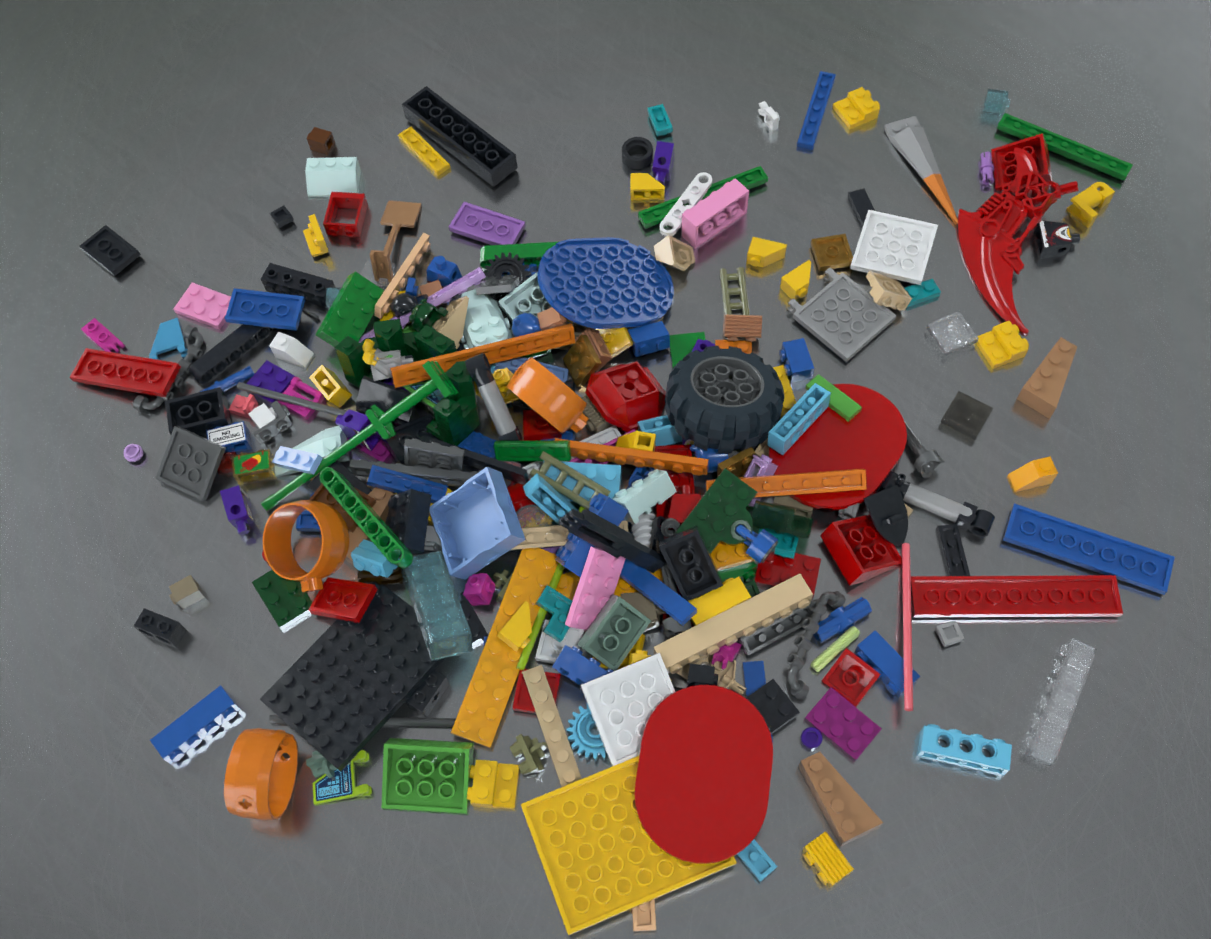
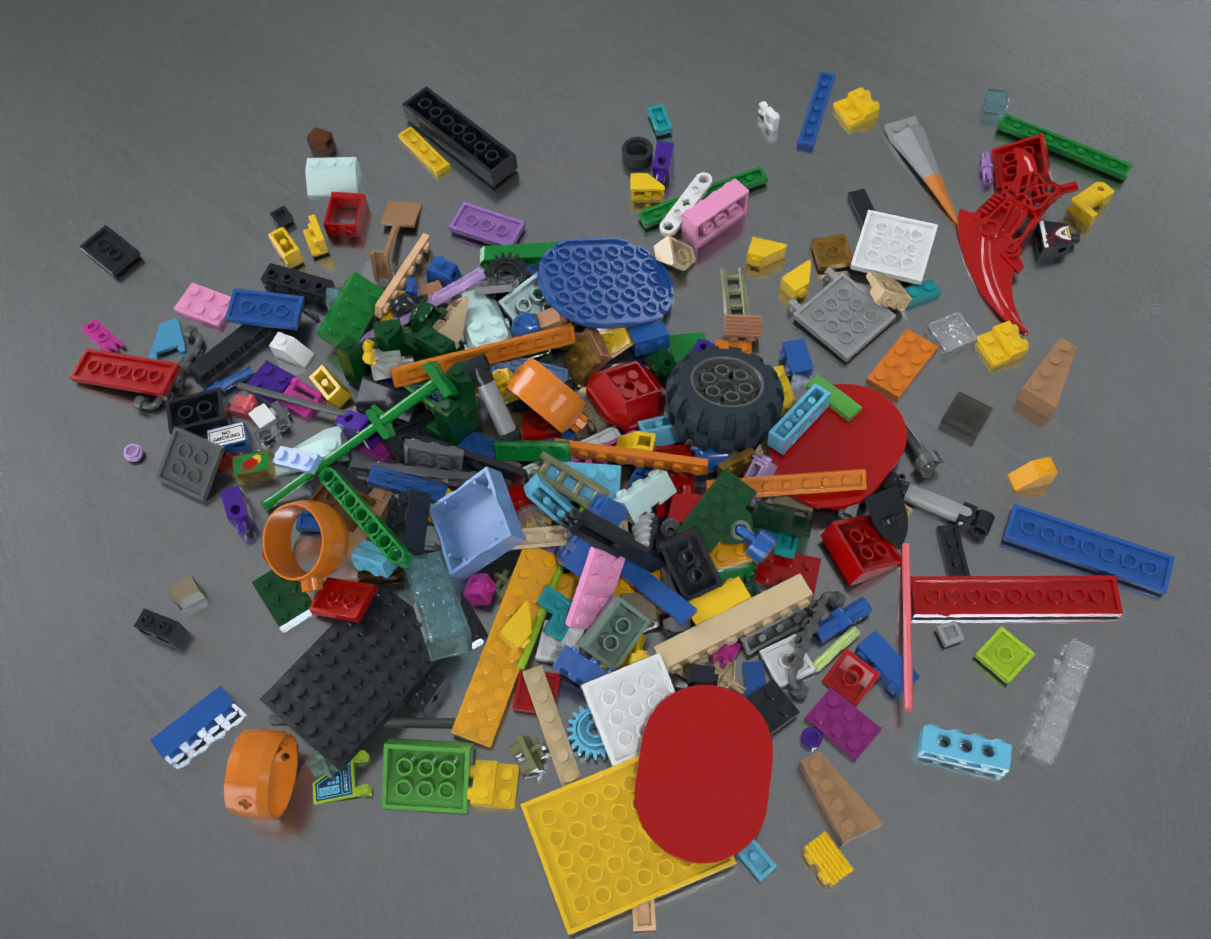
none -> yellow brick [268,227,304,268]
none -> dark green brick [644,347,677,377]
none -> white plate [758,634,816,688]
none -> orange plate [866,329,938,401]
none -> lime plate [974,626,1035,685]

